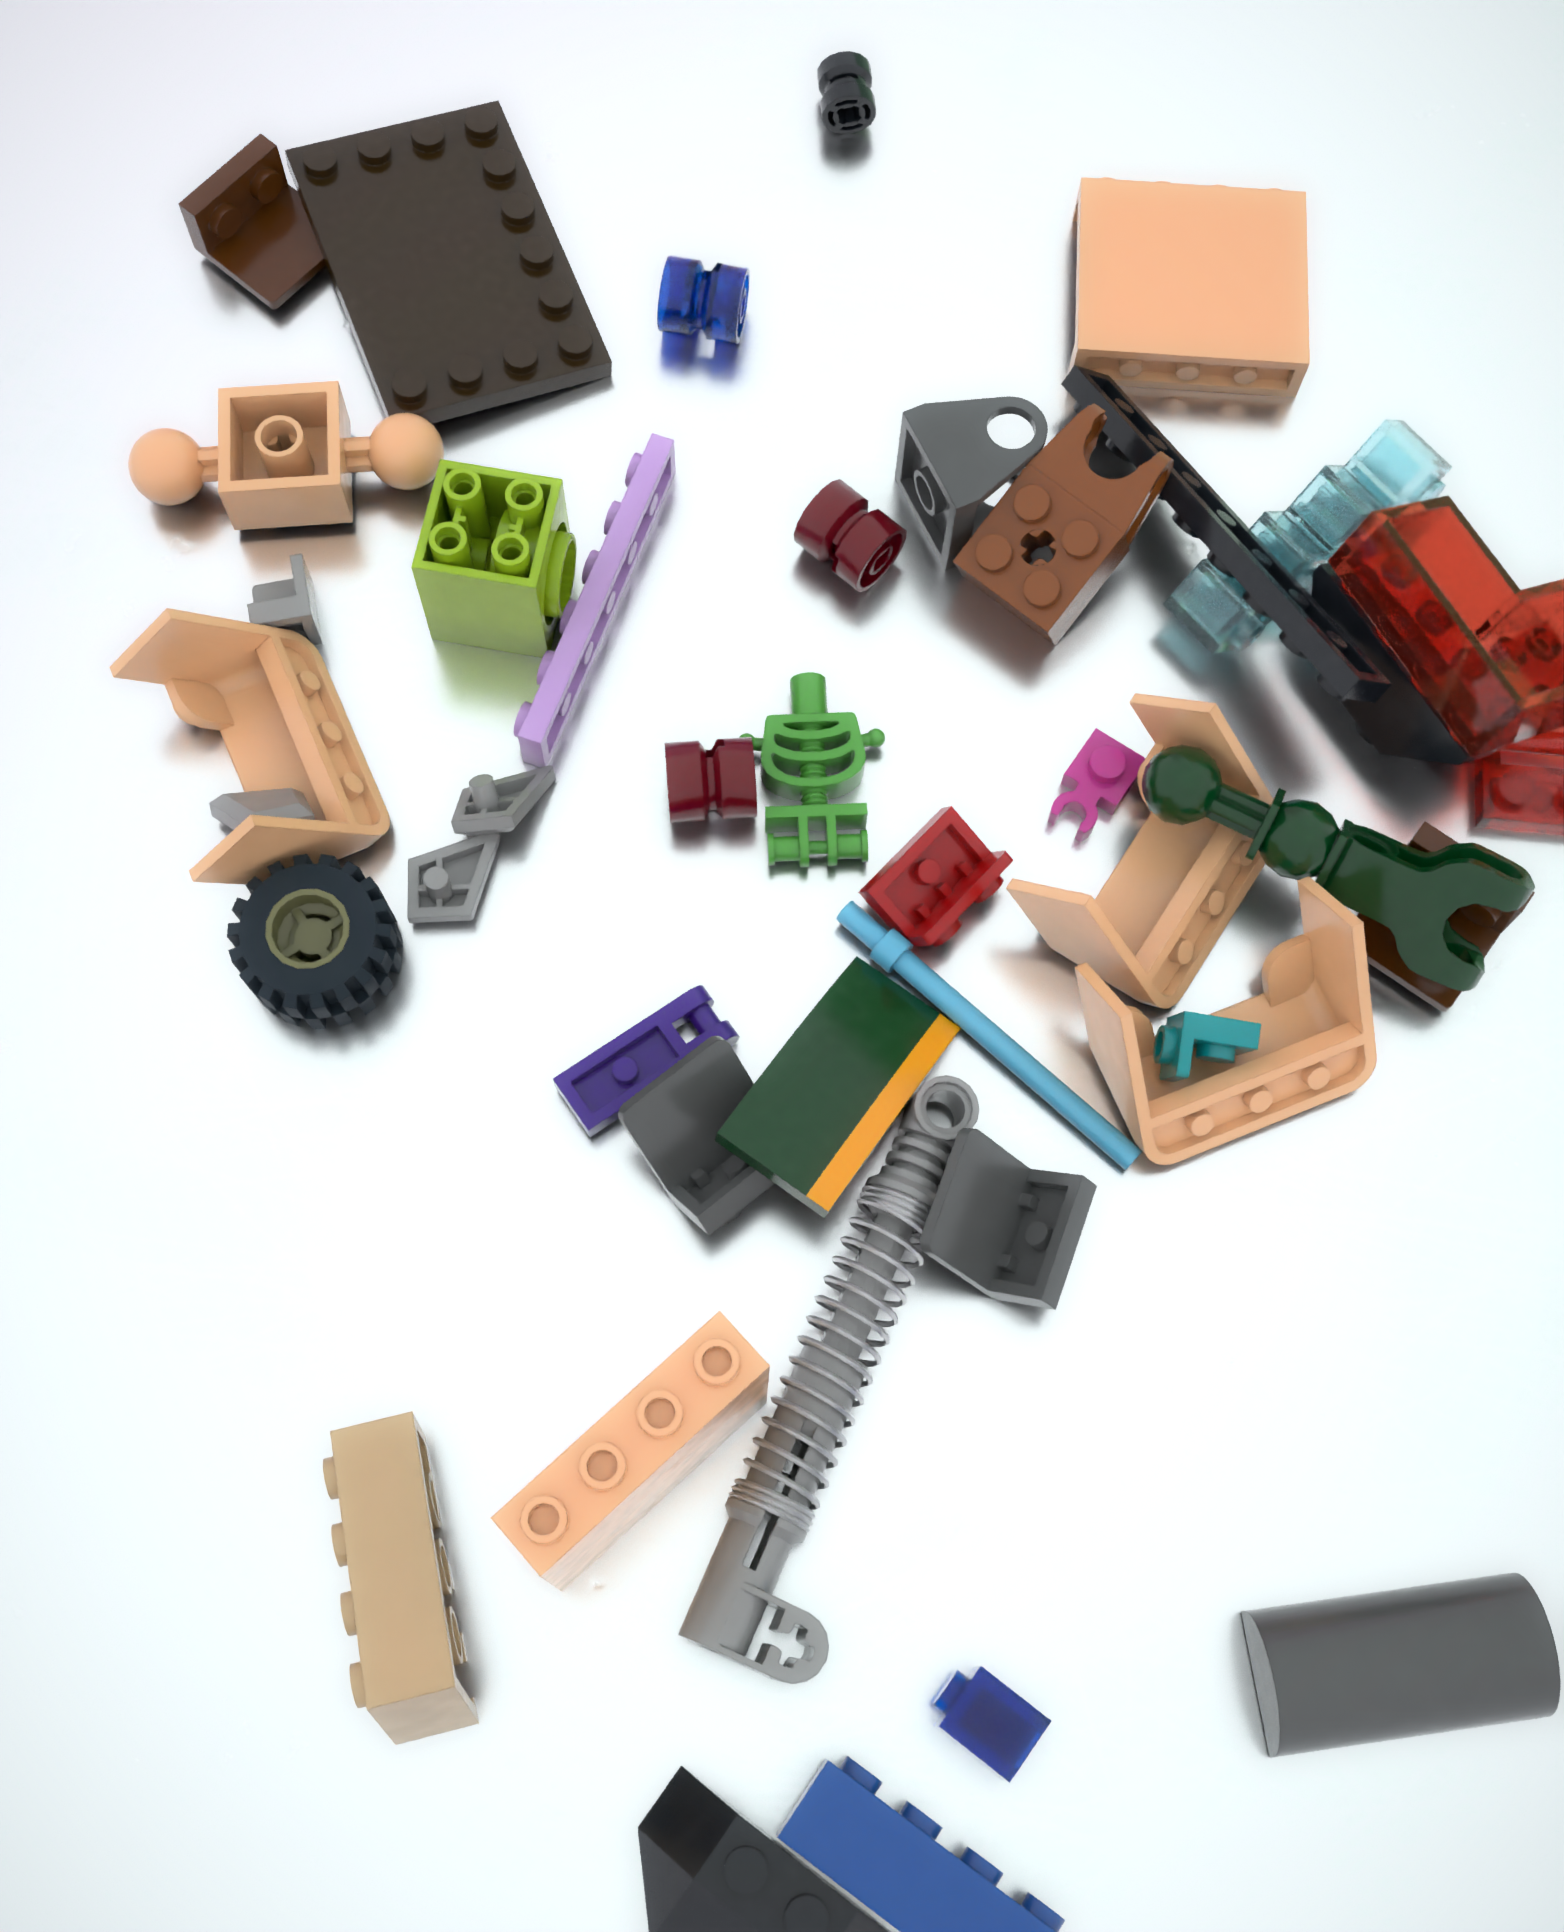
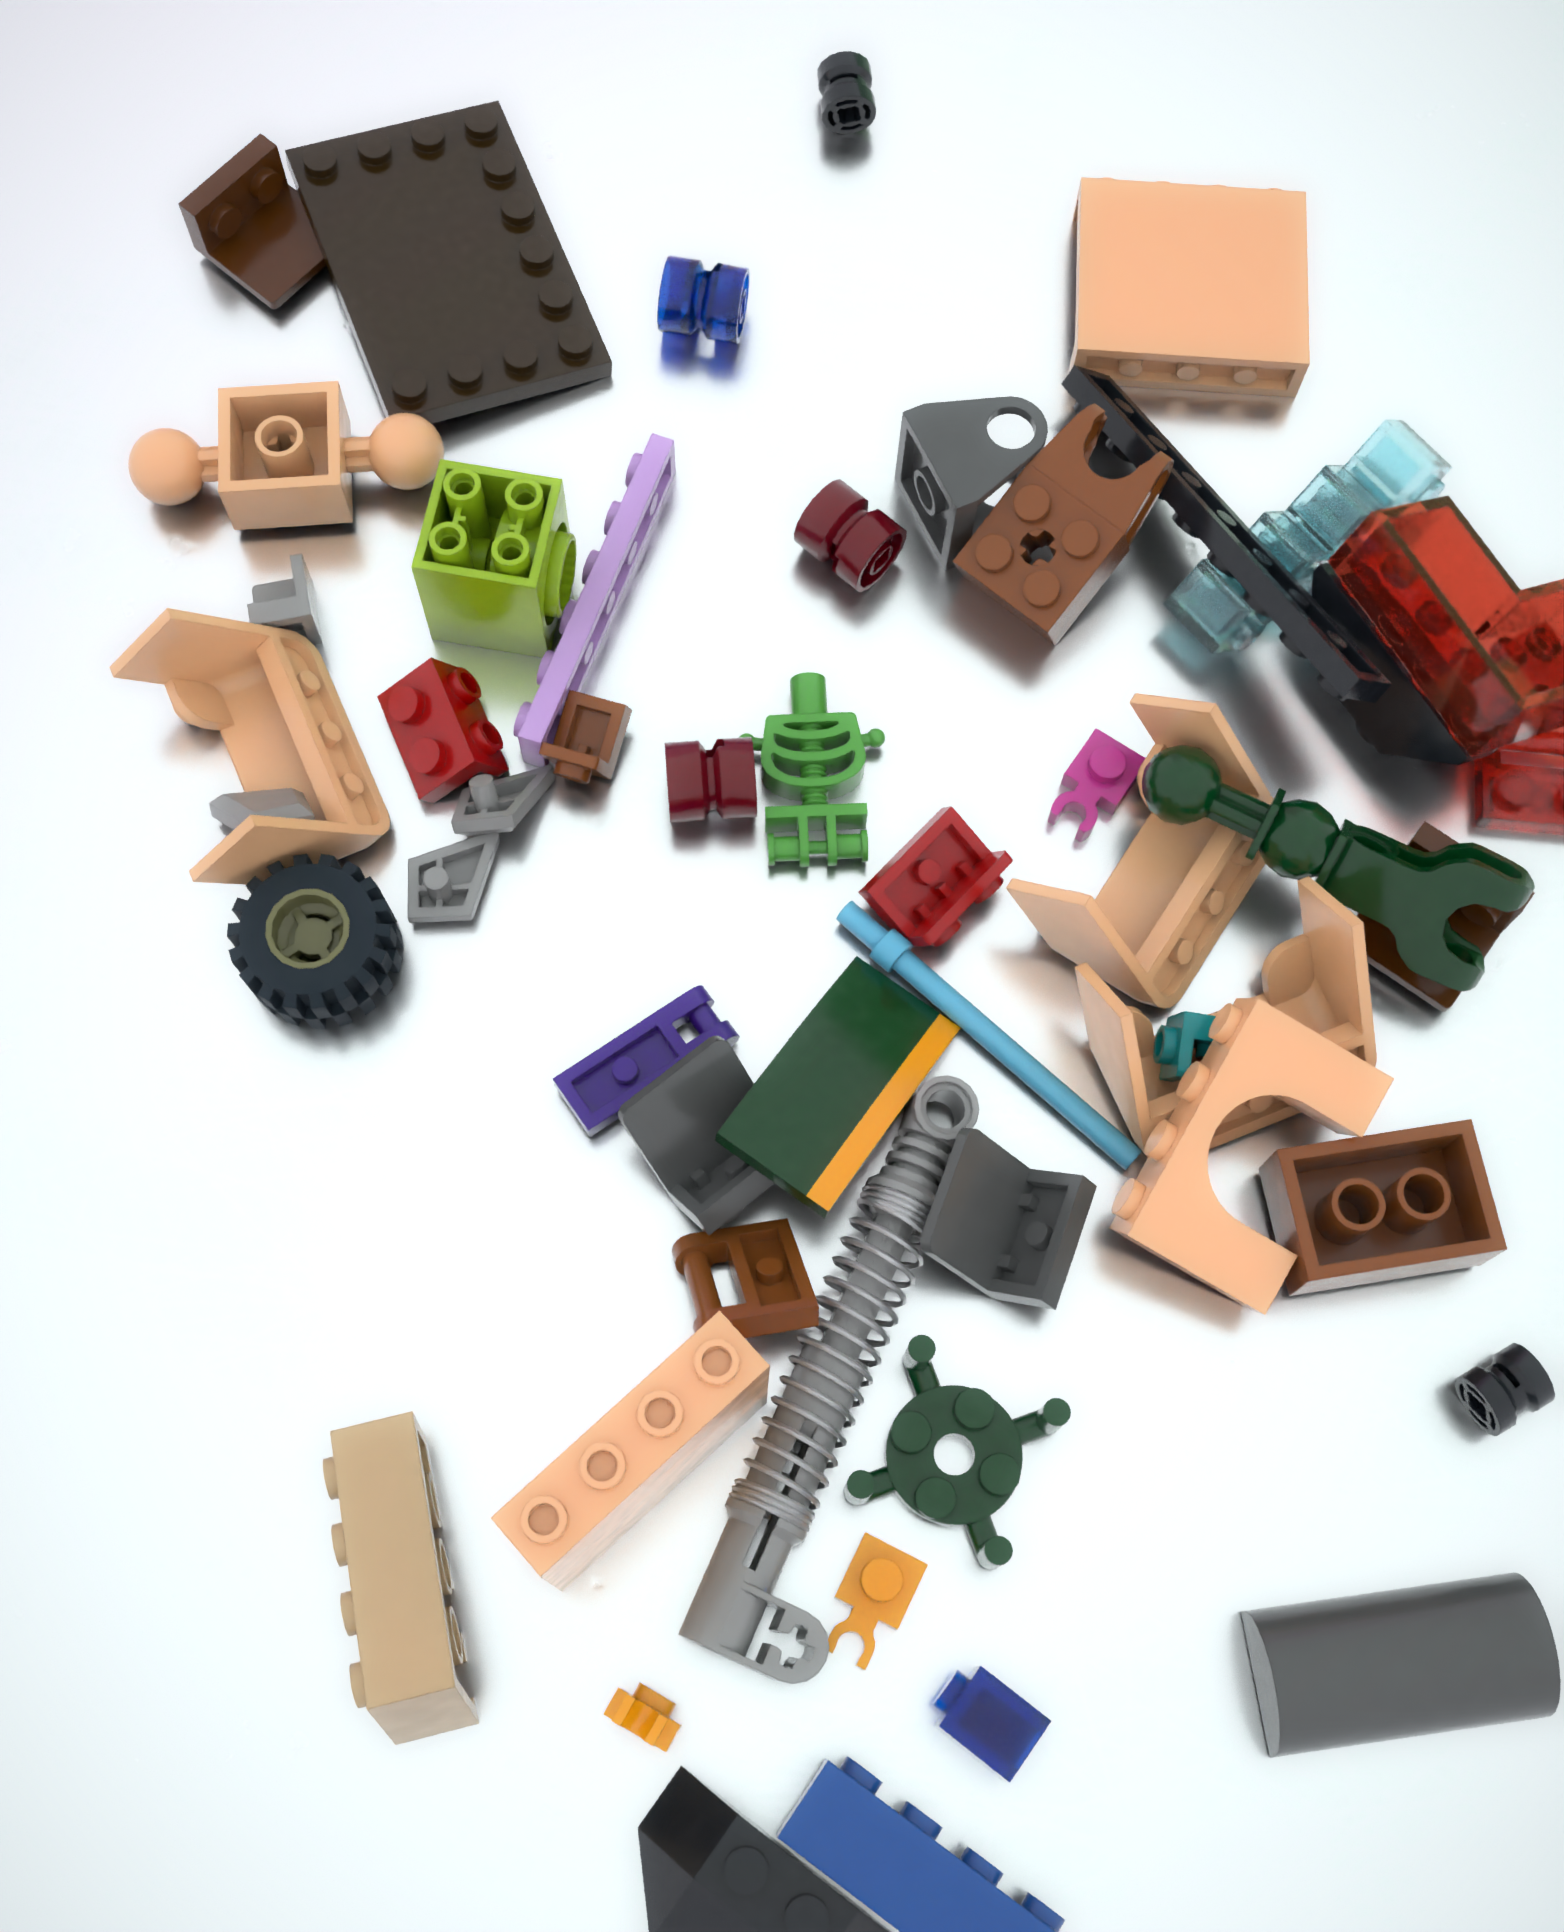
none -> red bracket [377,657,509,803]
none -> dark orange bracket [539,690,632,784]
none -> light orange plate [604,1682,682,1752]
none -> dark orange plate [671,1218,819,1338]
none -> light orange plate [828,1532,928,1670]
none -> dark green plate [844,1335,1071,1570]
none -> light nougat arch [1109,998,1394,1315]
none -> dark orange brick [1259,1119,1507,1296]
none -> black wheel [1455,1343,1555,1436]

